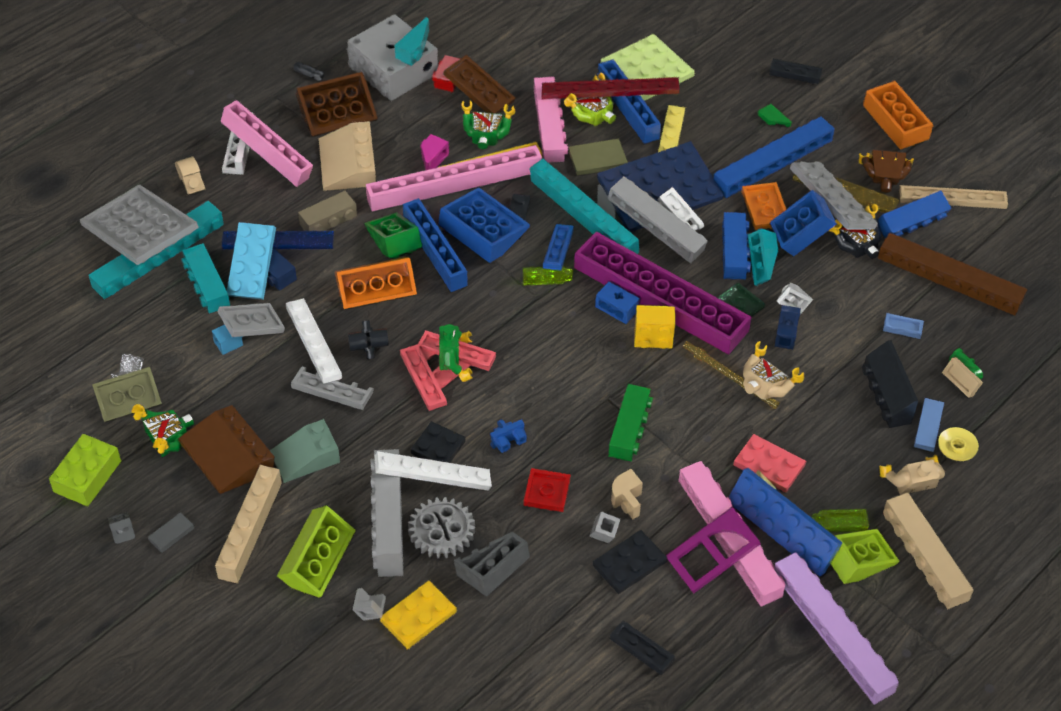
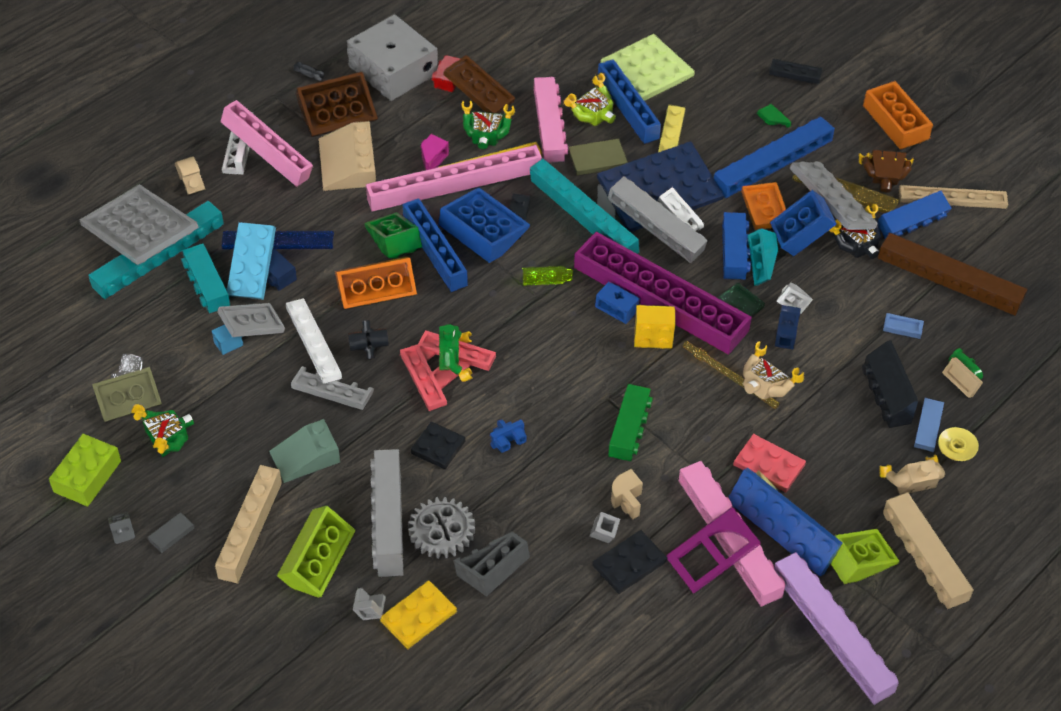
reddish brown slope [178,405,275,494] -> none
dark tan brick [298,191,357,238] -> none
white plate [374,451,492,490] -> none
teal slope [394,18,429,66] -> none
red plate [523,468,571,512] -> none
dark red tile [542,77,679,99] -> none
blue tile [543,224,574,270] -> none
black plate [610,621,675,675] -> none
clear neon green hinge [811,509,869,531] -> none

